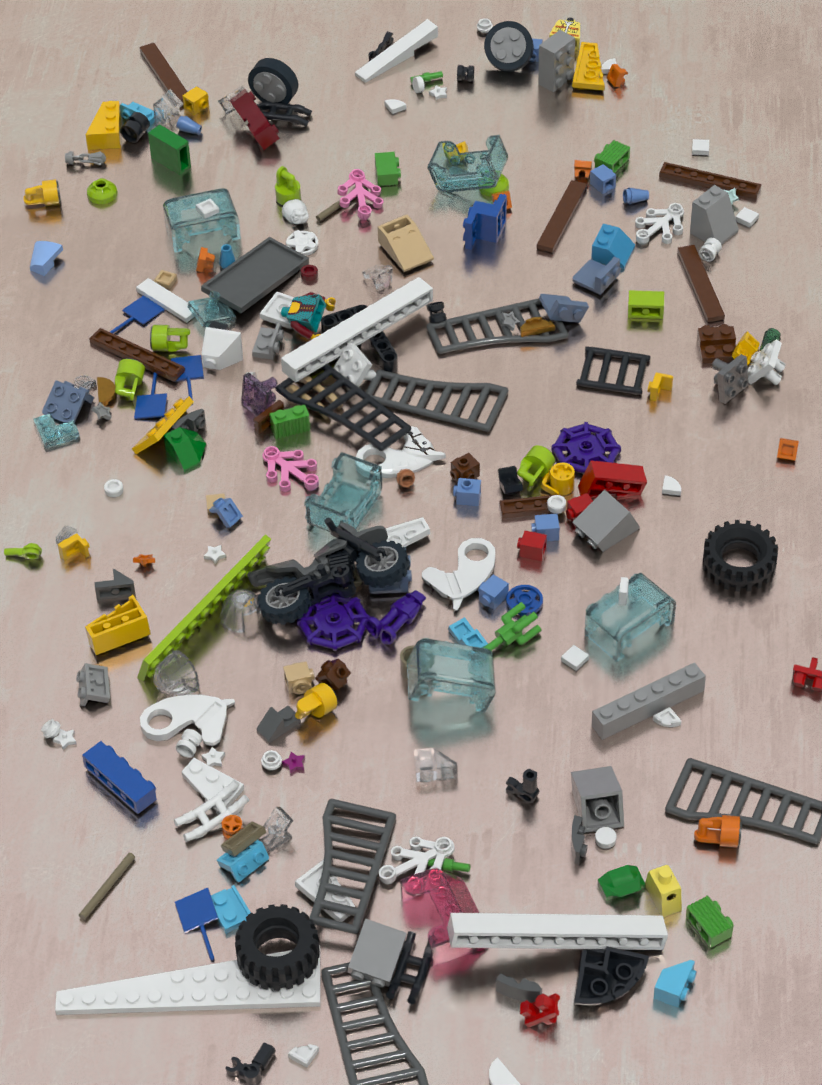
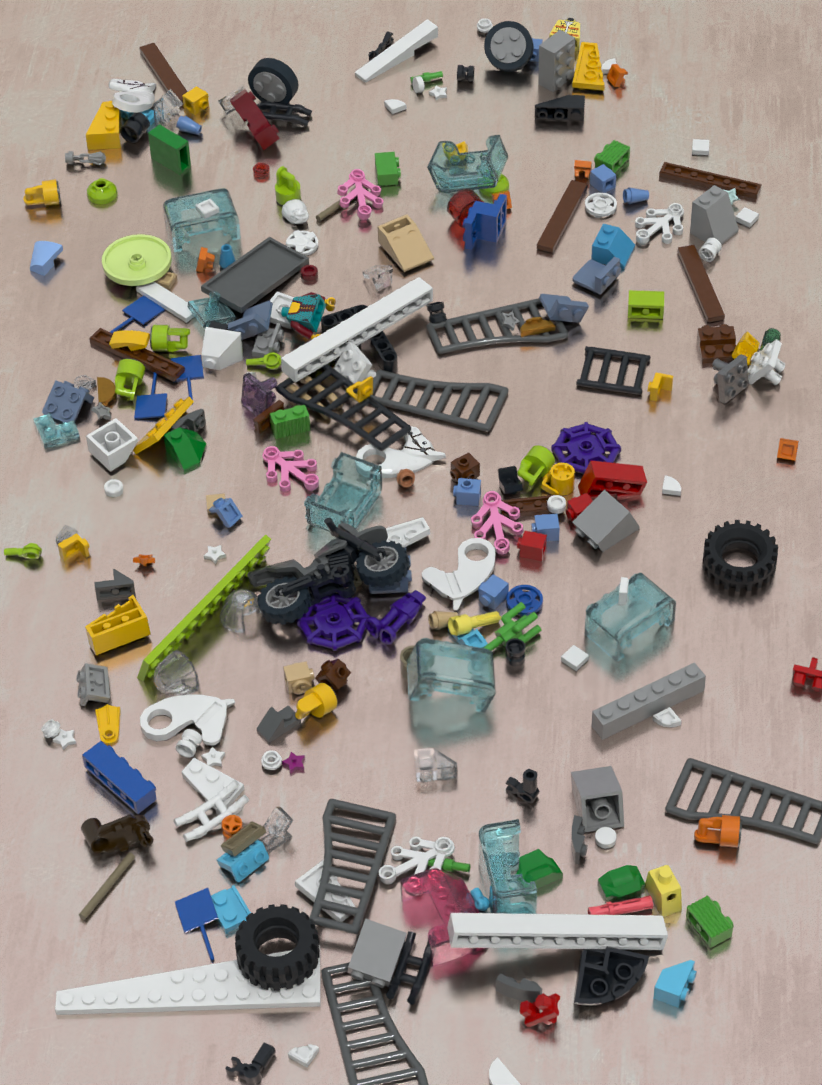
none -> dark brown piece [81,815,154,853]
none -> white slope [86,418,138,471]
none -> yellow piece [95,704,121,745]
none -> yellowish green dish [102,234,172,286]
none -> white animal [108,79,156,113]
none -> yellow slope [109,330,150,351]
none -> sand blue bracket [228,301,273,340]
none -> lime plate [246,352,281,370]
none -> clear red tile [253,163,270,178]
none -> yellow bracket [346,376,373,403]
none -> tan cone [428,611,458,630]
none -> clear red piece [447,189,484,229]
none -> light yellow piece [448,611,501,636]
none -> medium azure arm [470,888,490,911]
none -> bright pink plant [471,491,524,555]
none -> clear light blue windscreen [479,819,537,914]
none -> black wheel [505,638,525,666]
none -> green slope [515,849,563,894]
none -> black slope [535,95,585,121]
none -> white wheel [585,193,617,218]
none -> coral pin [587,895,653,915]

